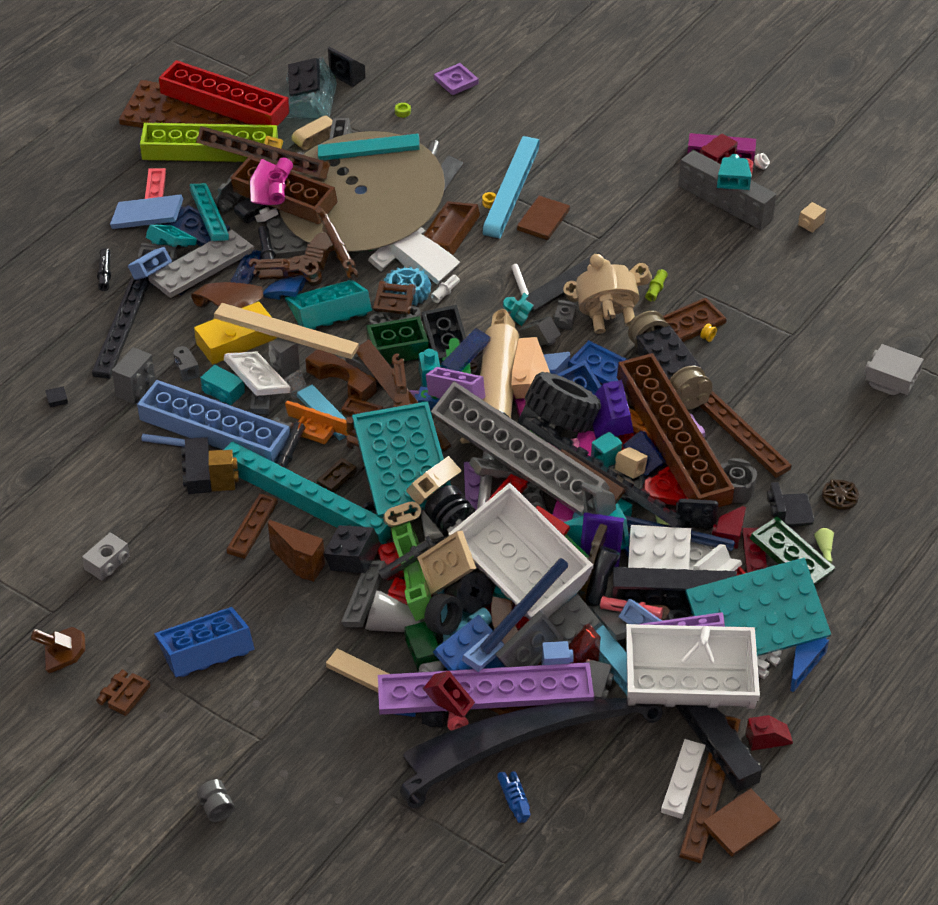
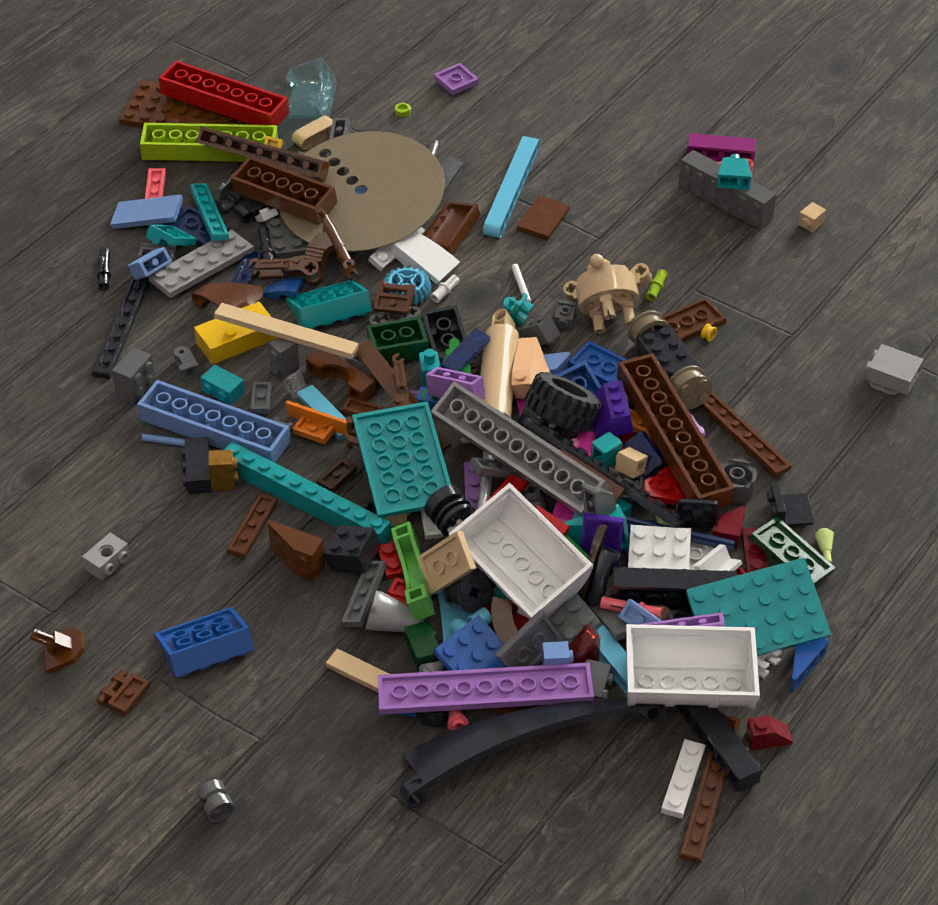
black tile [45,386,68,407] -> none
white tile [224,351,291,396] -> none
dark pink panel [250,158,293,205] -> none
black pin [276,422,306,468] -> none
black plate [288,58,321,97] -> none
teal tile [318,134,420,160] -> none
black slope [328,47,366,87] -> none
black pin [378,536,435,581] -> none
tan beam [383,501,421,527] -> none
tan slope [406,456,461,505] -> none
dark red slope [423,671,475,718] -> none
black tyre [425,593,463,635] -> none
medium blue plate [462,634,504,672] -> none
dark blue axle [480,558,568,654] -> none
yellow bush [482,192,496,209] -> none
blue hinge [497,772,531,823] -> none
black tile [526,252,607,313] -> none
white plant [681,626,715,664] -> none
dark red brick [700,134,738,164] -> none
reddish brown tile [702,788,781,857] -> none
white plate [754,153,770,170] -> none
dark brown wheel [822,479,859,510] -> none

